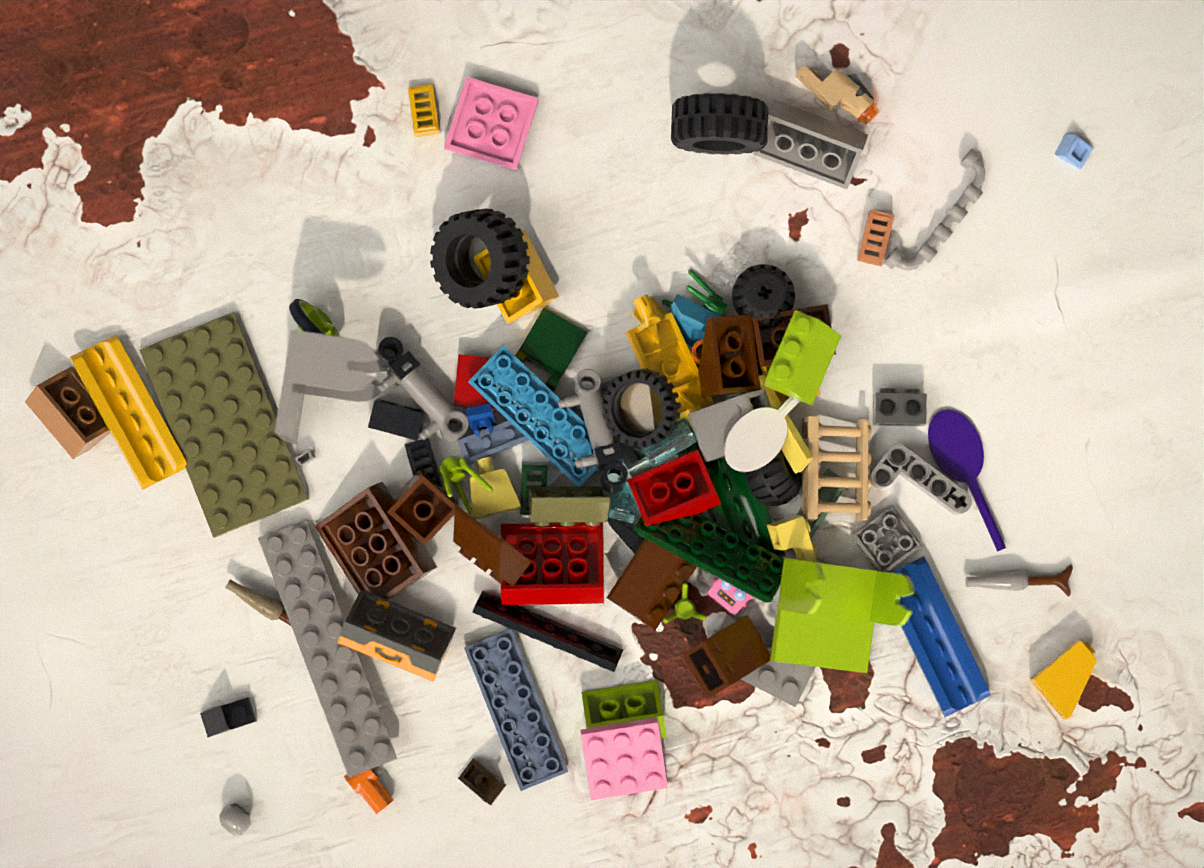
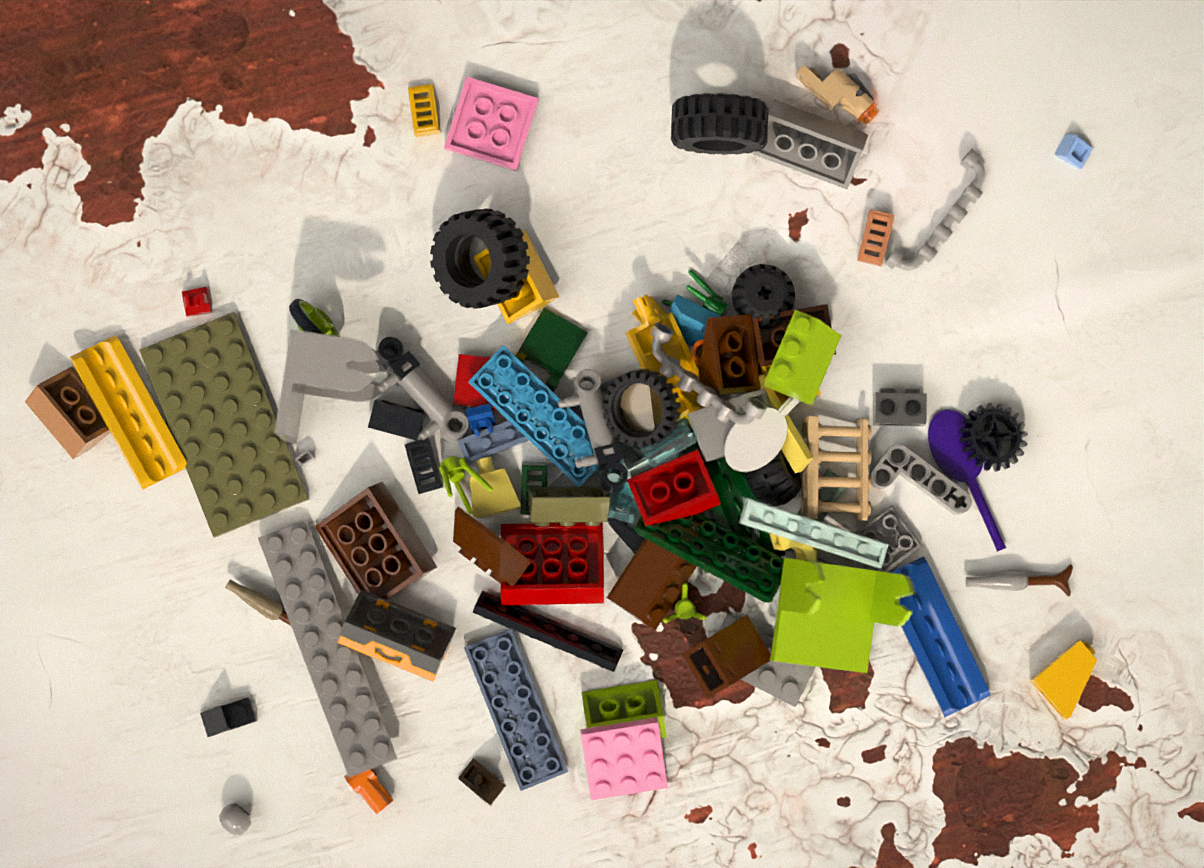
reddish brown slope [387,468,459,546] -> none
bright pink head [706,577,753,616] -> none
none -> red tile [181,287,212,318]
none -> light grey bar [650,323,767,425]
none -> light aqua tile [739,498,889,569]
none -> black gear [959,403,1028,472]

